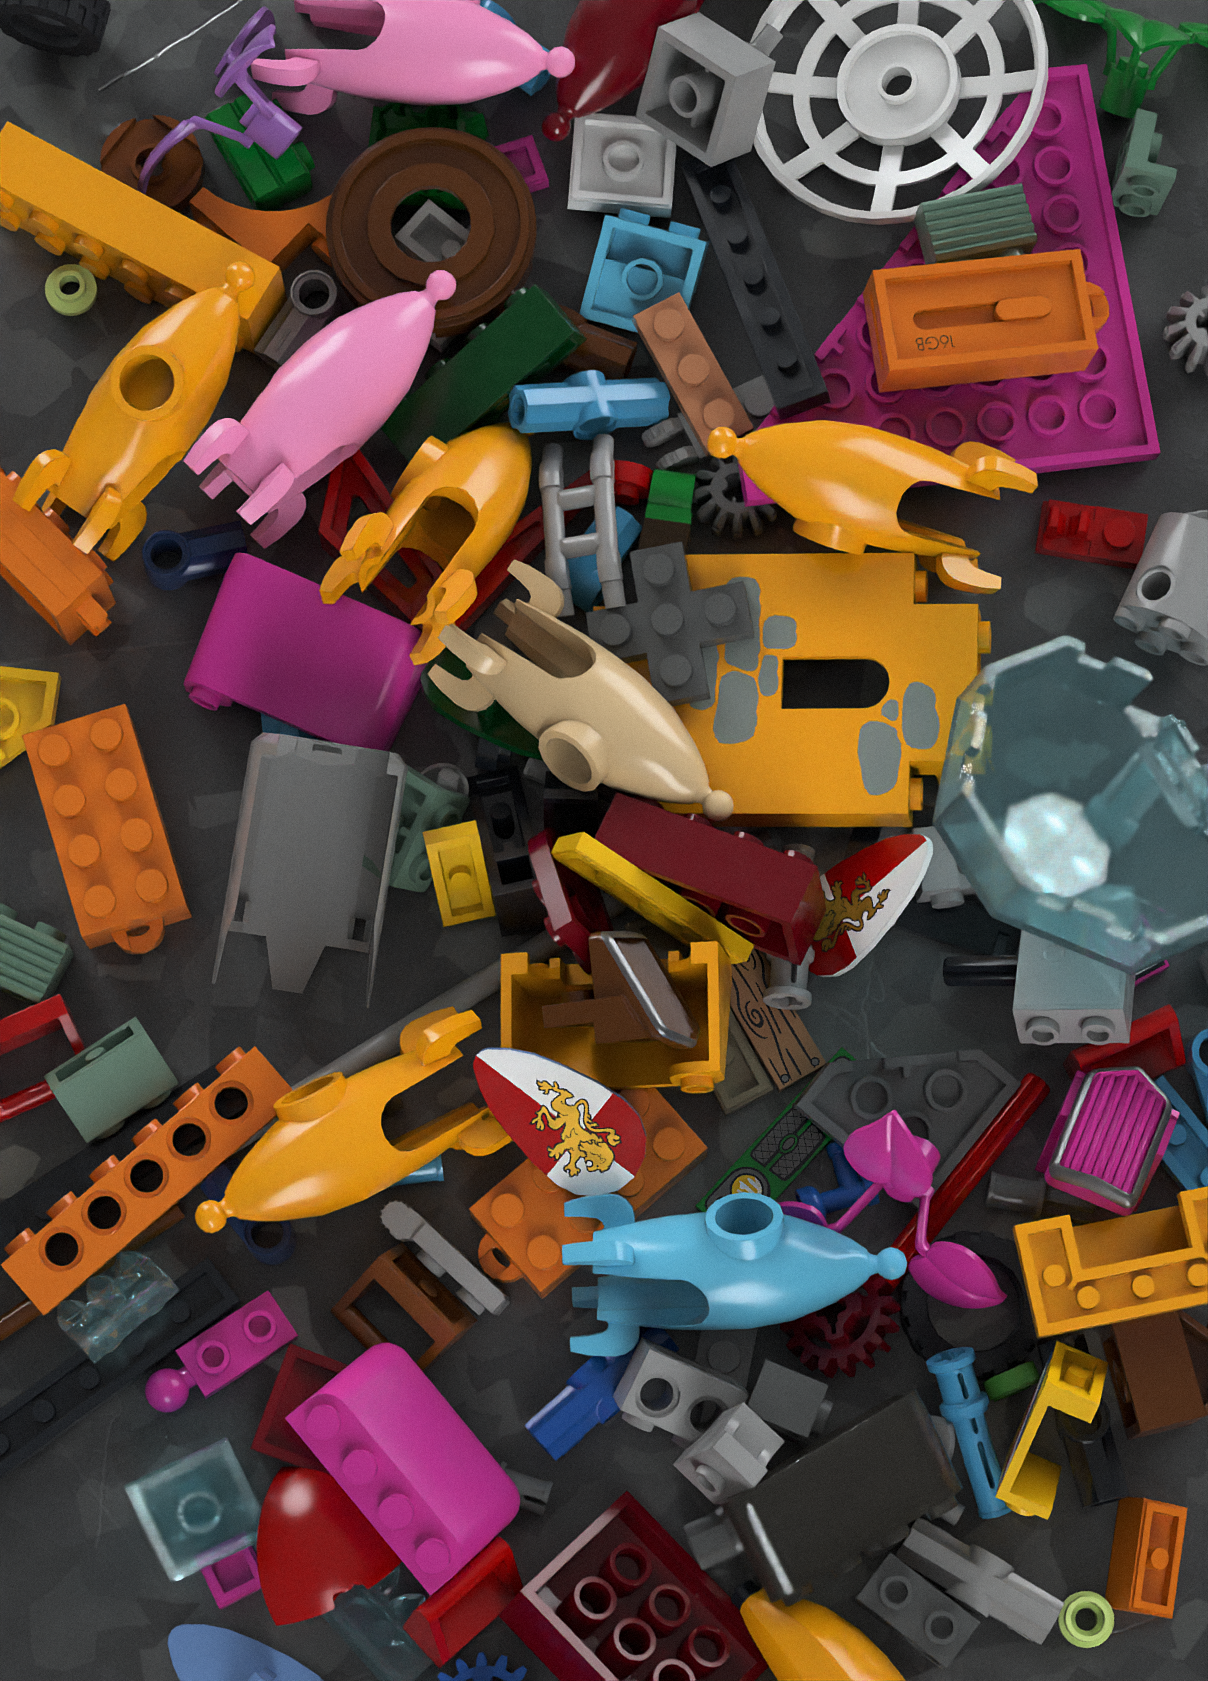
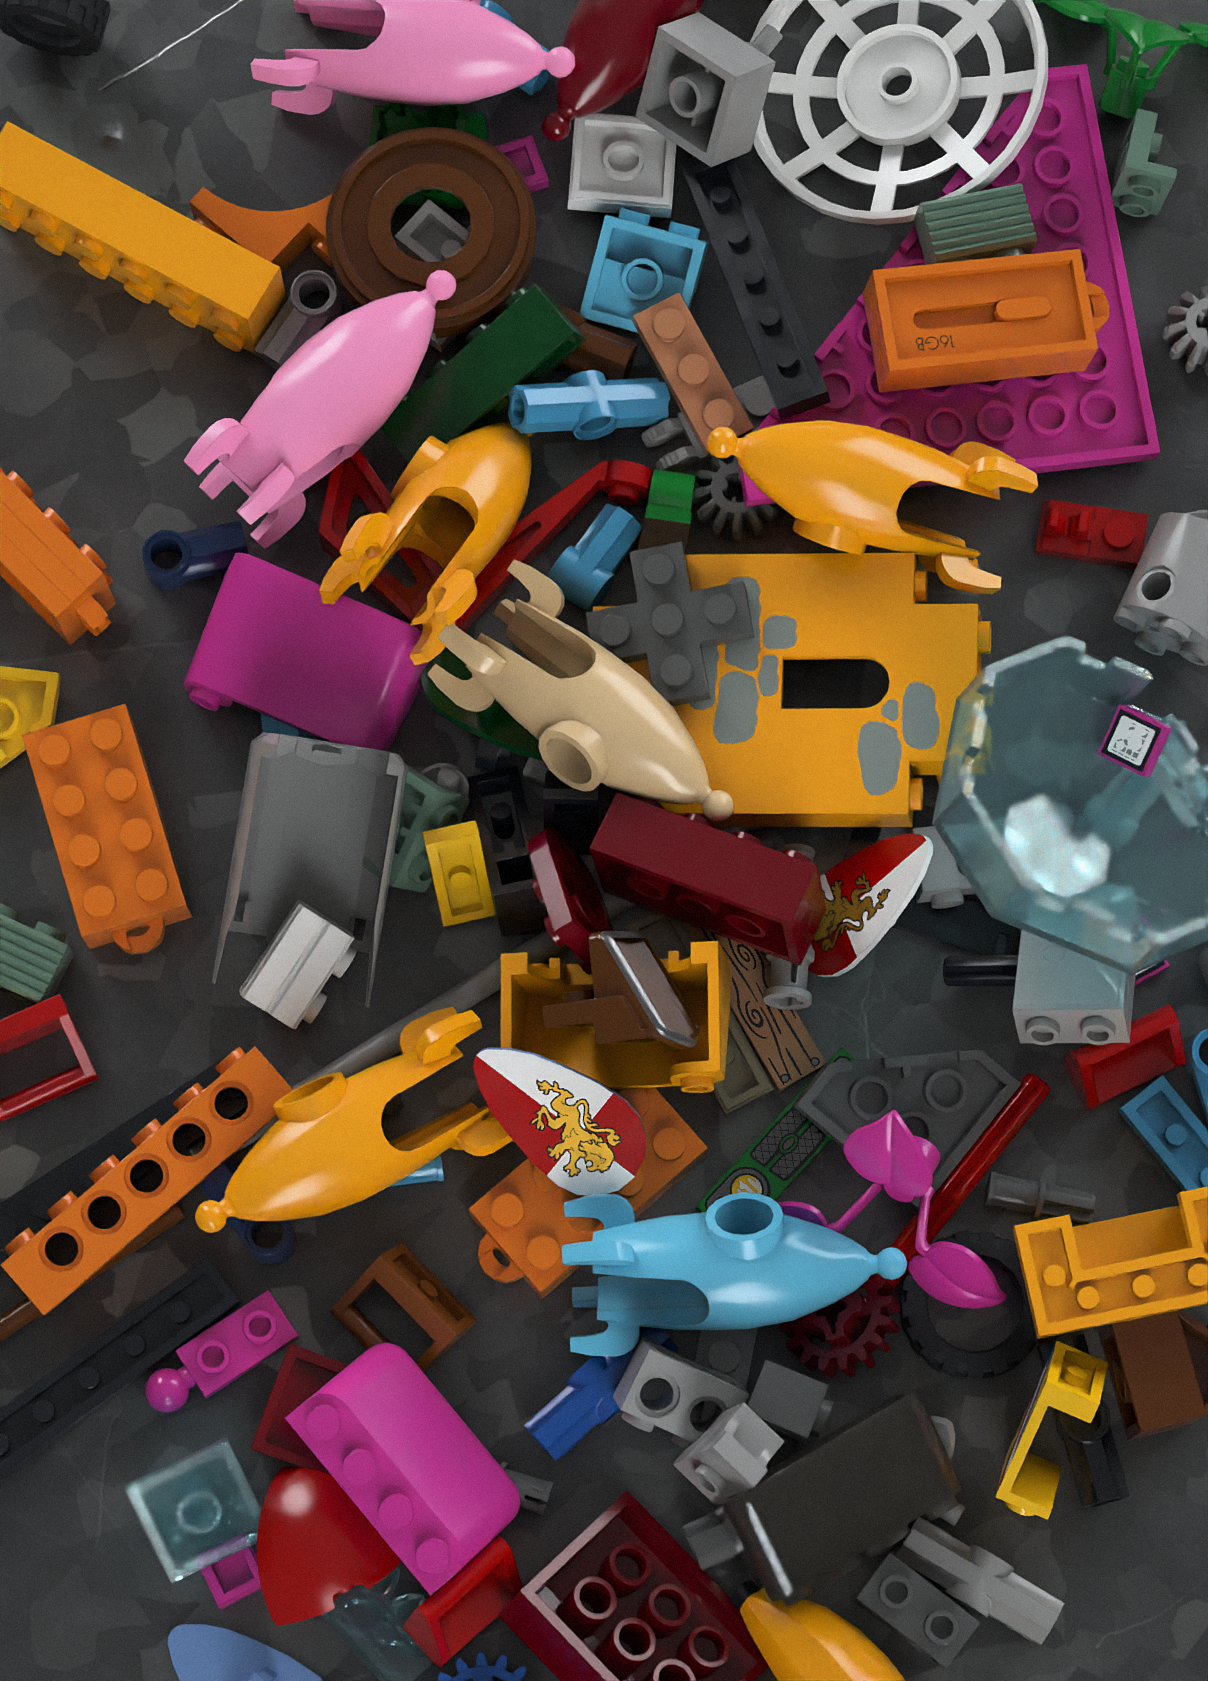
light orange piece [12,261,255,562] -> none
sand green brick [44,1016,179,1143] -> none
yellowish green plate [45,264,98,316] -> none
clear light blue plate [56,1250,180,1364] -> none
dark orange plate [100,115,205,212] -> none
medium lavender plant [137,6,303,195] -> none
green brick [205,94,315,211] -> none
light grey hinge [380,1199,511,1316] -> none
light grey piece [539,434,626,618] -> none
yellow tile [550,832,754,964] -> none
blue piece [795,1142,880,1219] -> none
dark azure pin [926,1347,1012,1519] -> none
bright green tile [983,1361,1040,1402] -> none
dark pink piece [1034,1066,1180,1216] -> none
yellowish green plate [1058,1591,1114,1648] -> none
orange slope [1105,1497,1188,1619] -> none
none -> white brick [239,899,357,1030]
none -> tile [1097,704,1172,777]

